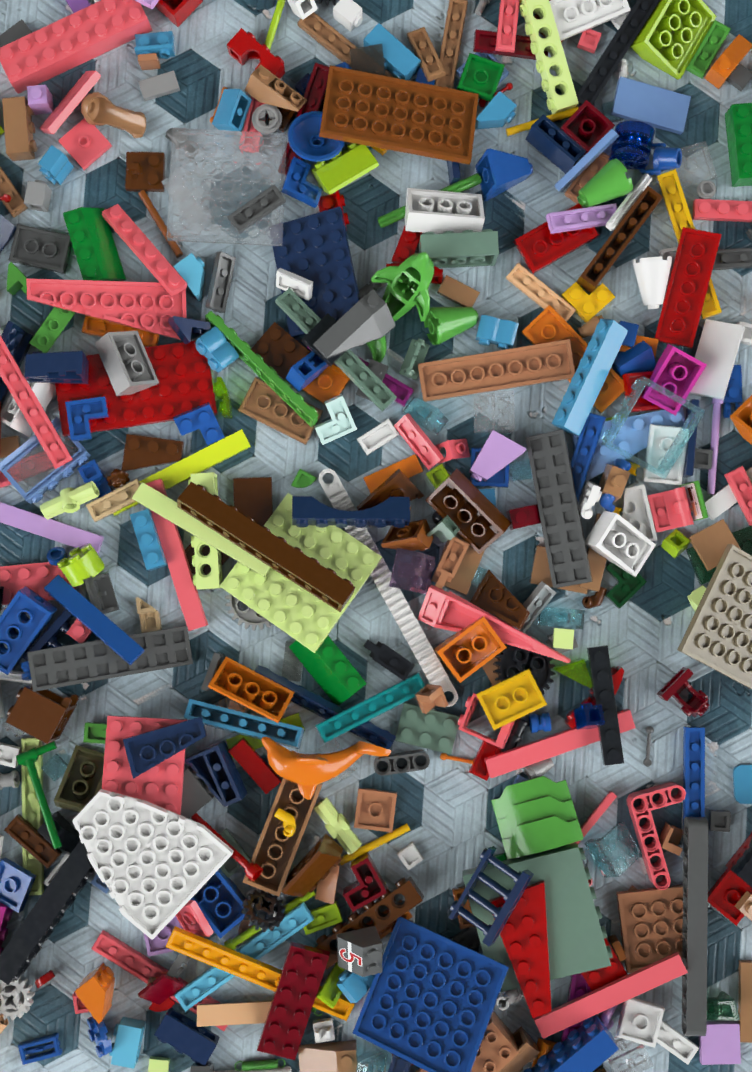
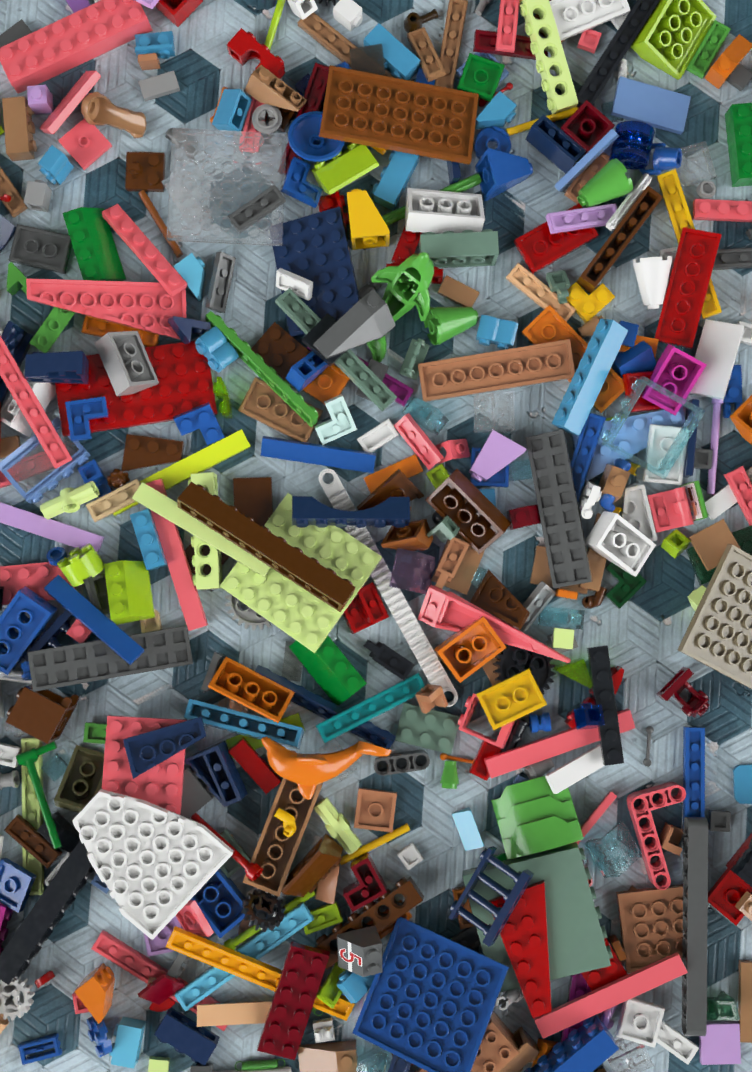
bright green tile [291,469,317,488] -> none
none -> lime slope [104,560,155,625]
none -> blue tile [260,436,376,473]
none -> red slope [343,582,389,634]
none -> yellow slope [347,189,390,250]
none -> dark azure brick [372,151,419,211]
none -> dark brown bar [404,9,438,33]
none -> bright green cone [440,761,459,789]
none -> medium azure slope [452,807,484,851]
none -> blue tile [474,126,511,160]
none -> white tile [545,744,604,794]
none -> sand green plate [546,270,570,304]
none -> orange tile [555,589,578,600]

